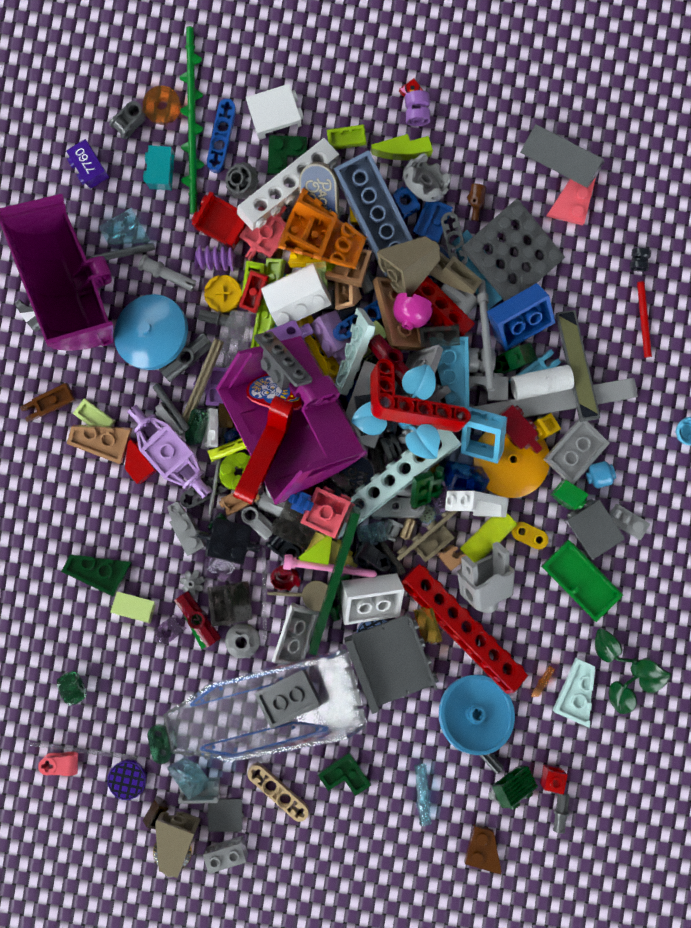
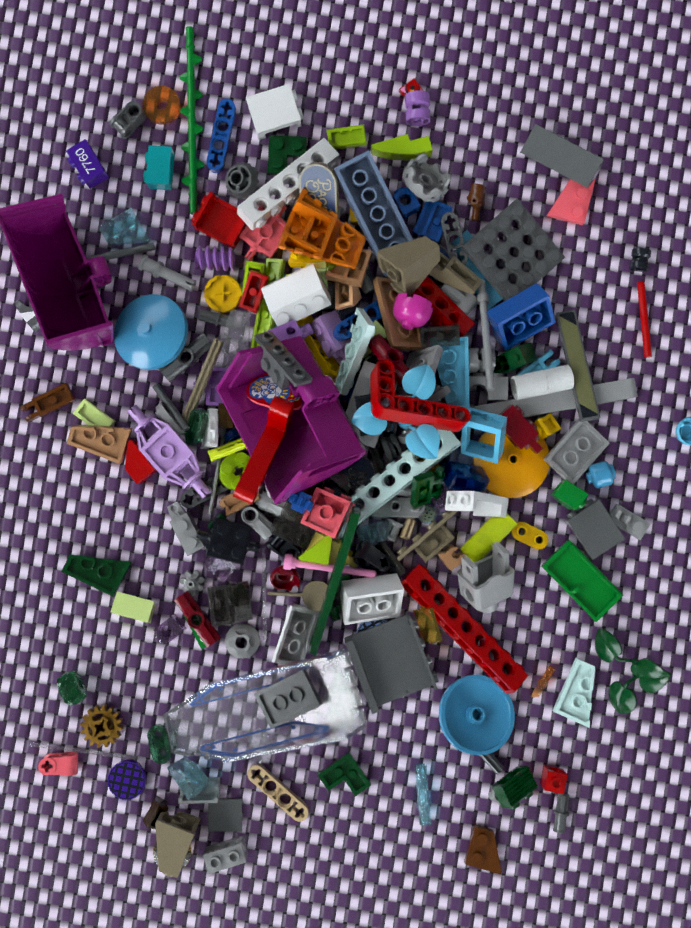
none -> pearl gold gear [80,704,124,748]

